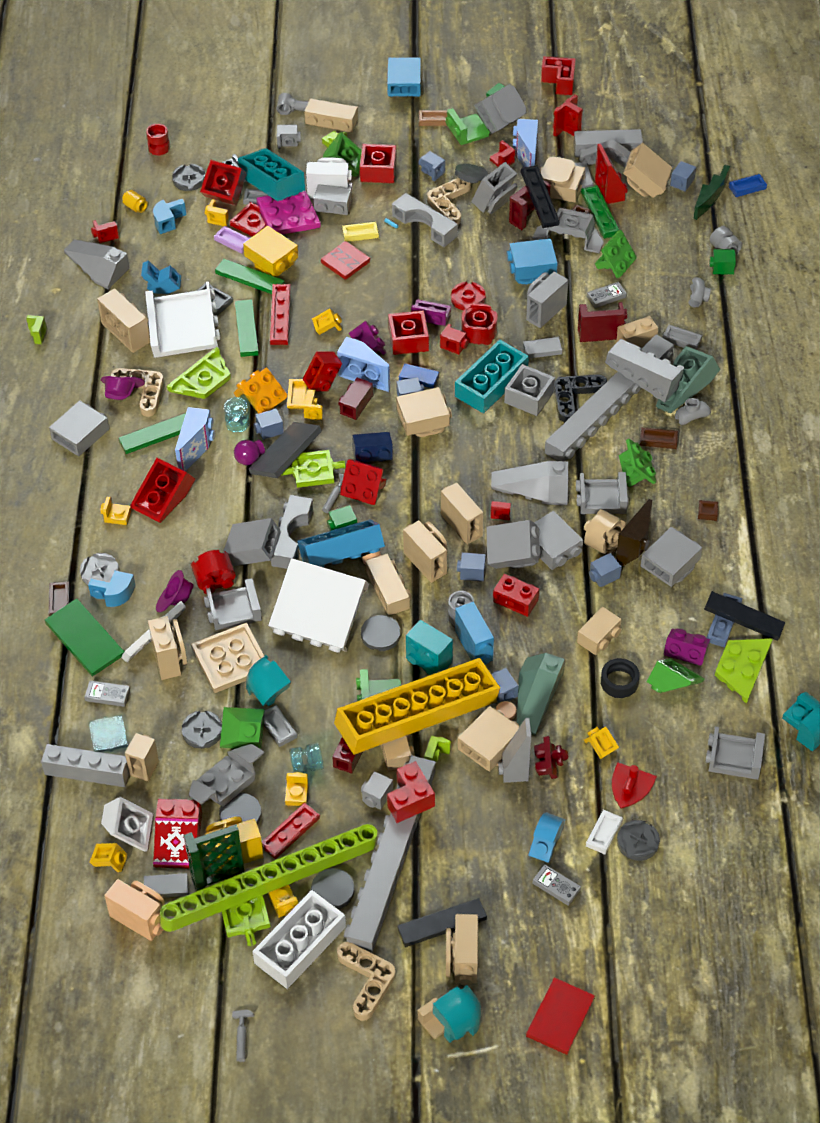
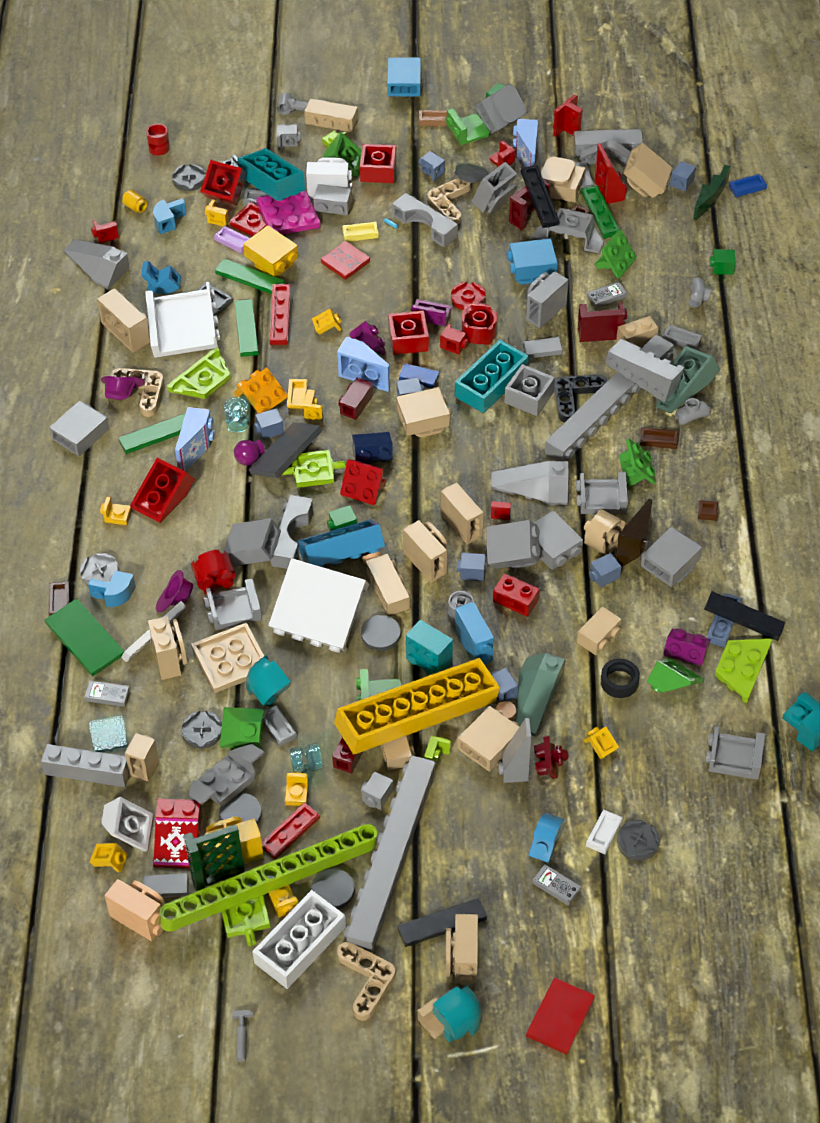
lime bracket [26,315,47,344] -> none
red brick [302,351,342,391] -> none
light grey piece [322,473,344,513] -> none
brick [387,761,435,823] -> none
red brick [541,56,575,95] -> none
red shield [612,762,657,809] -> none
light grey wheel [709,226,742,255] -> none

